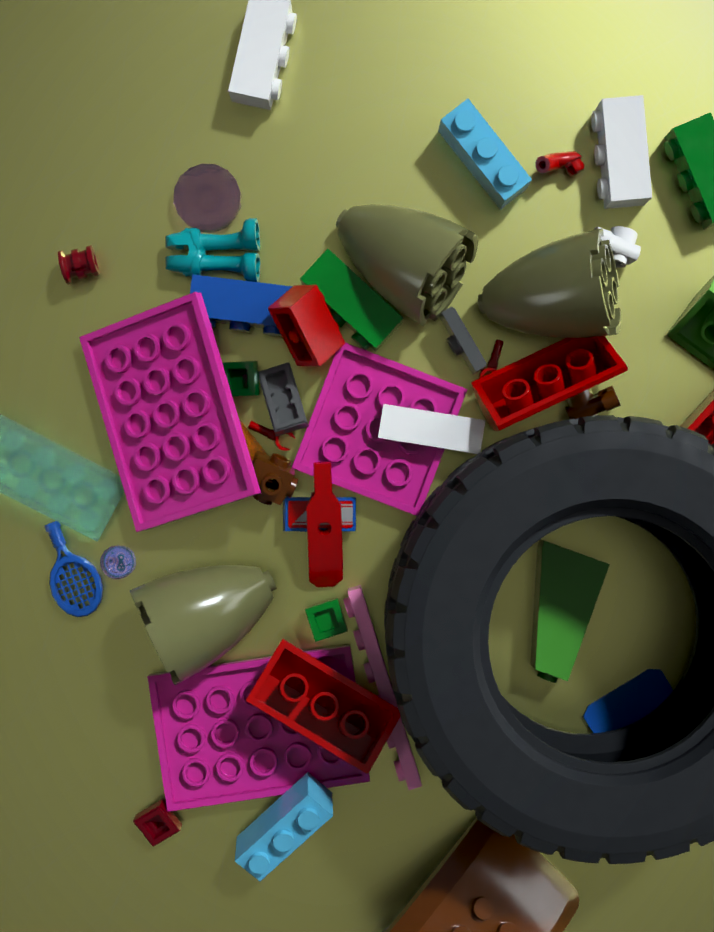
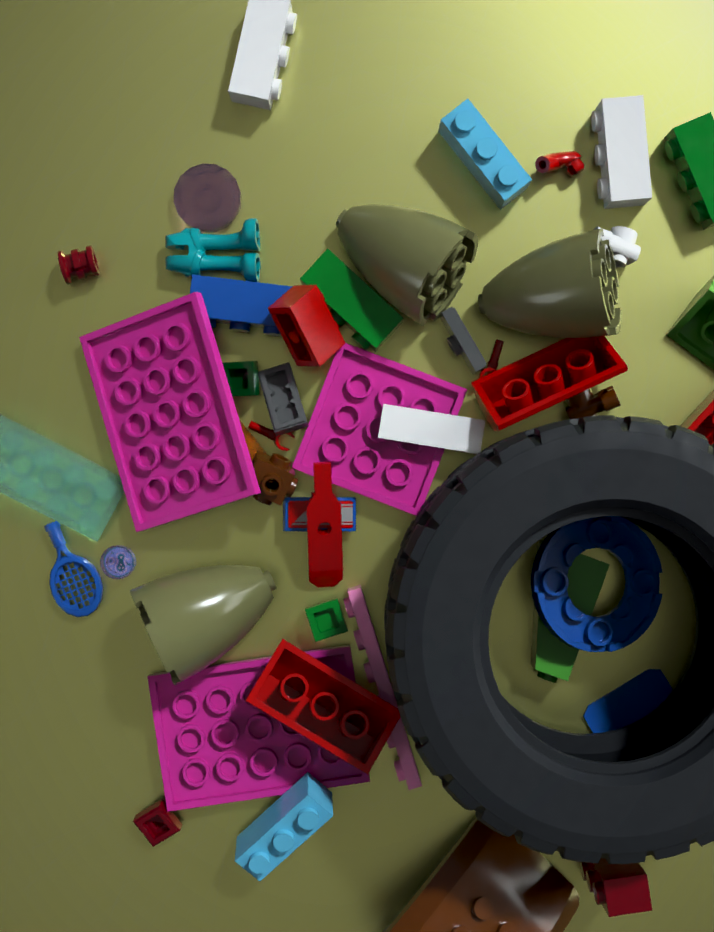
none -> blue plate [531,516,663,652]
none -> dark red brick [580,858,652,917]

